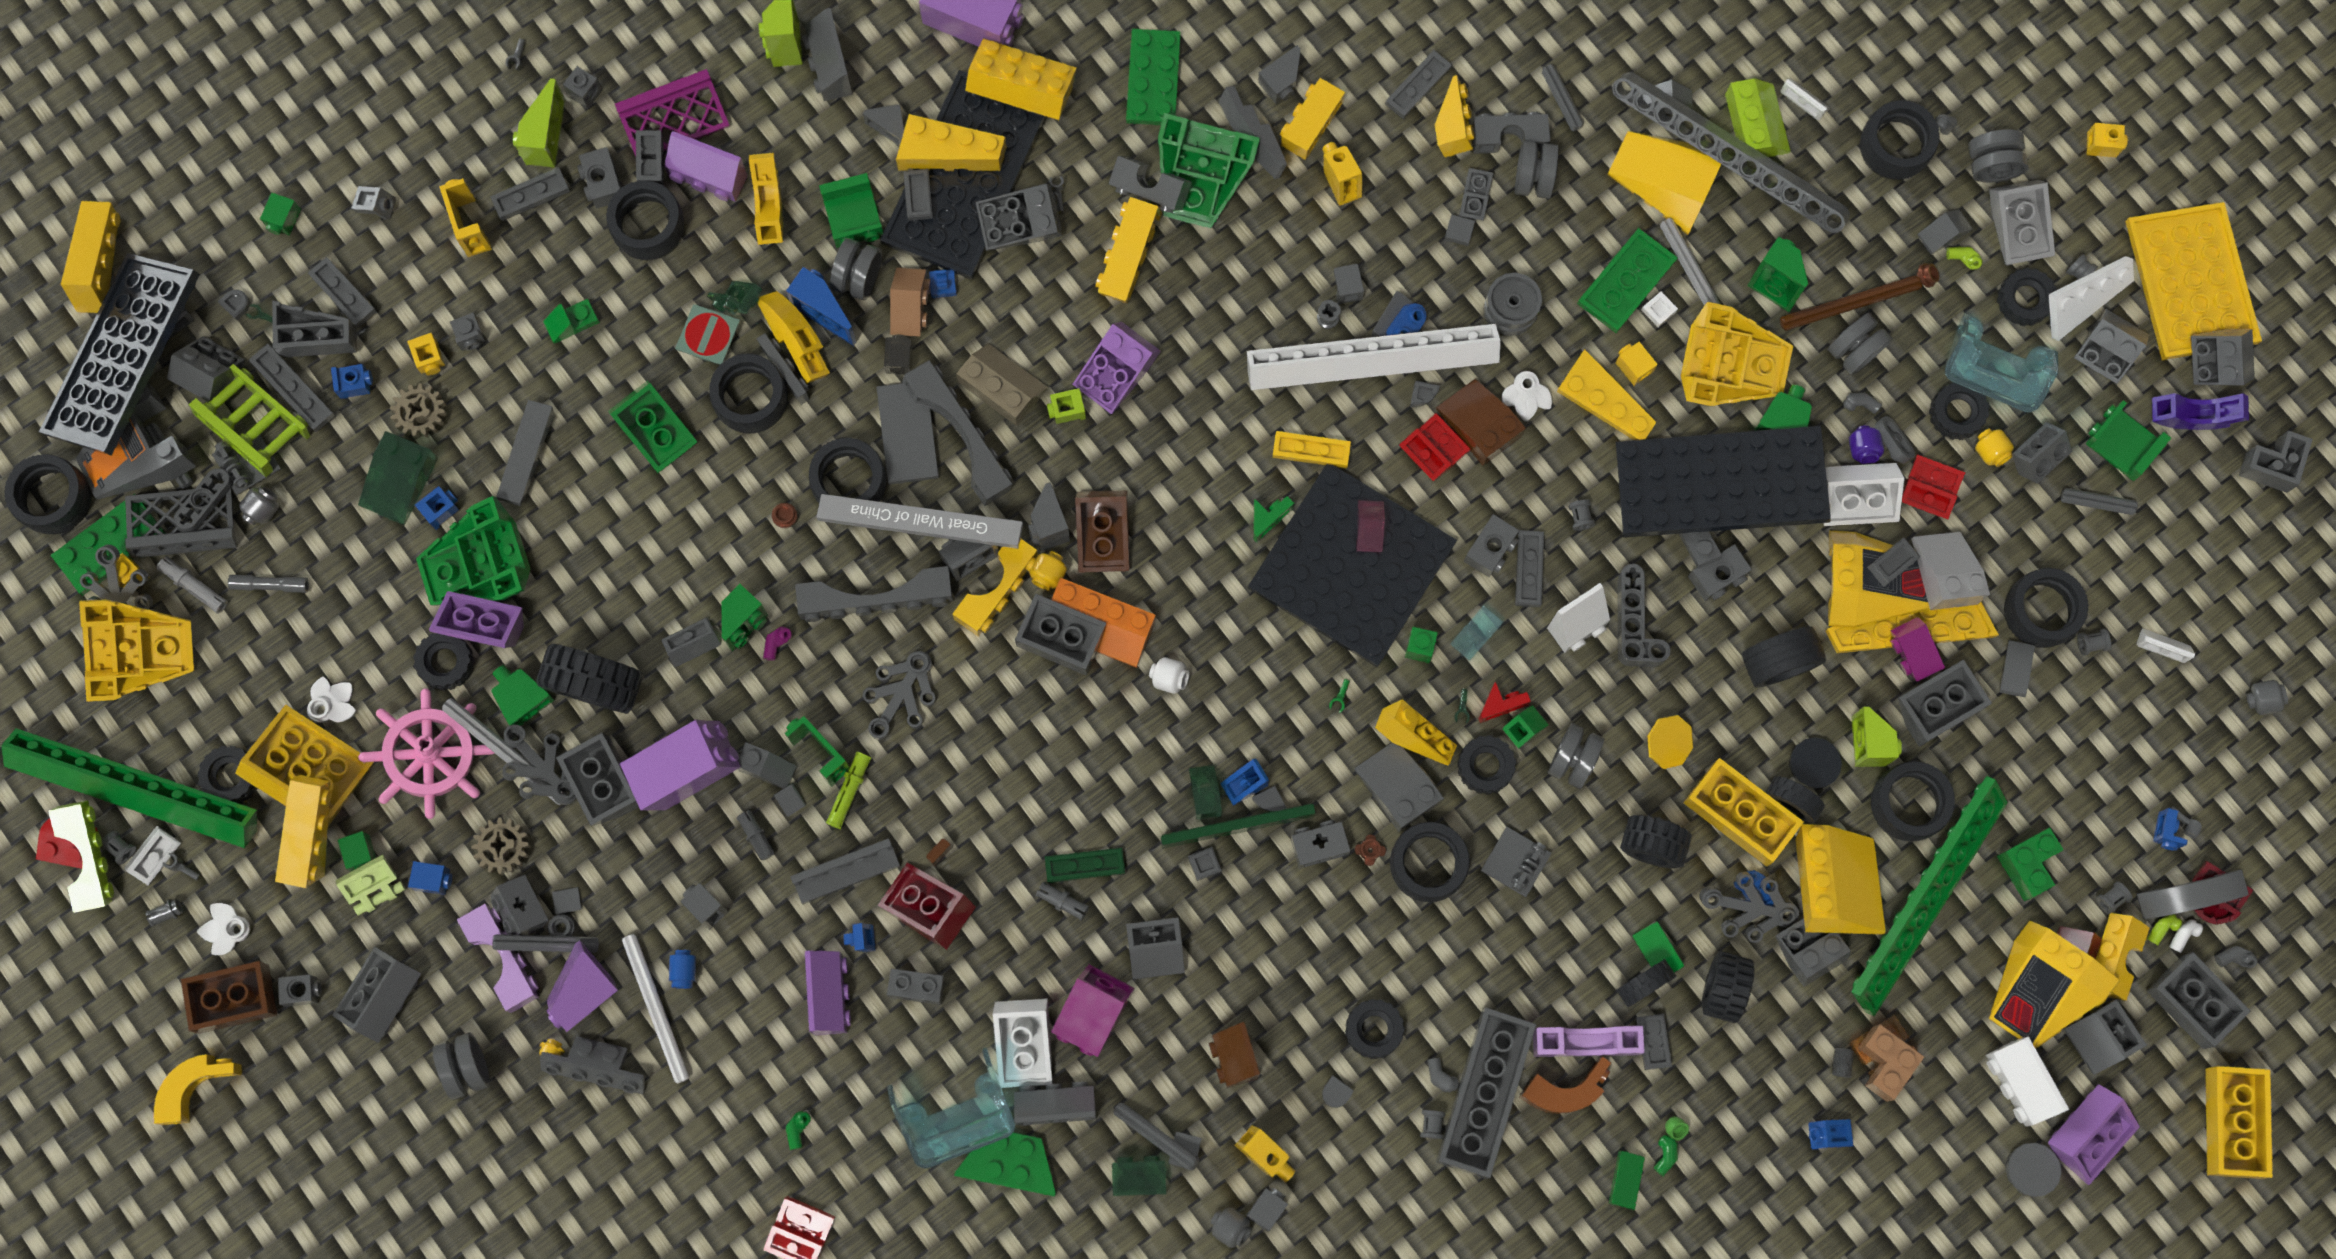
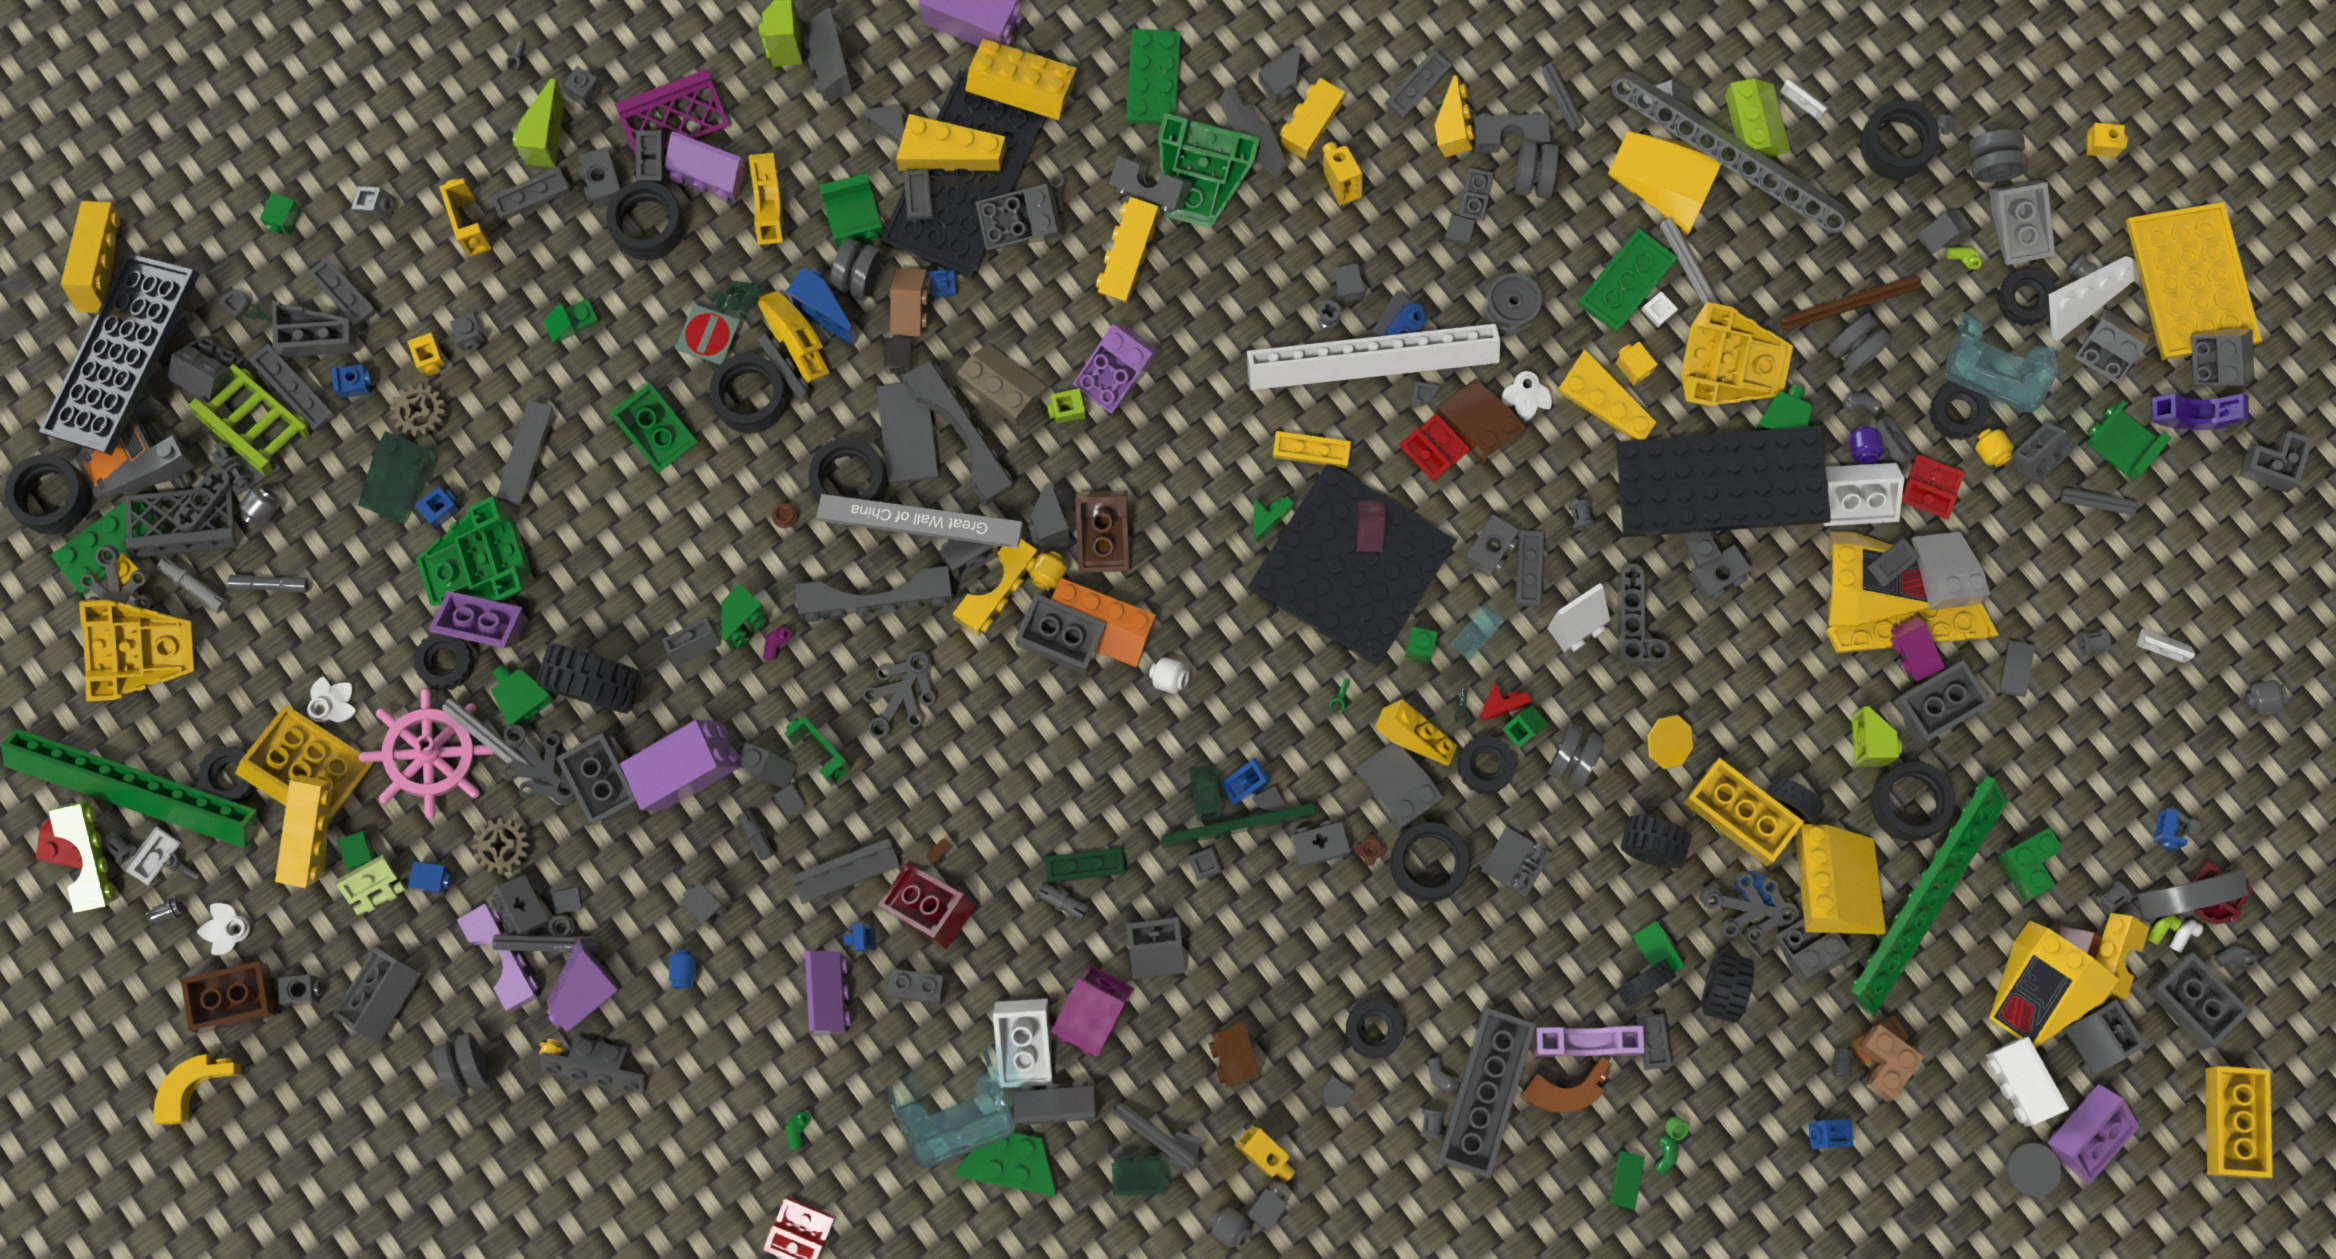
white axle [622,934,689,1083] -> none
lime pin [825,752,872,830] -> none
black tyre [1742,626,1826,688] -> none
green slope [1747,237,1808,312] -> none
black tile [1789,737,1842,790] -> none
copper plate [1917,263,1939,288] -> none
black tyre [2004,568,2089,648] -> none

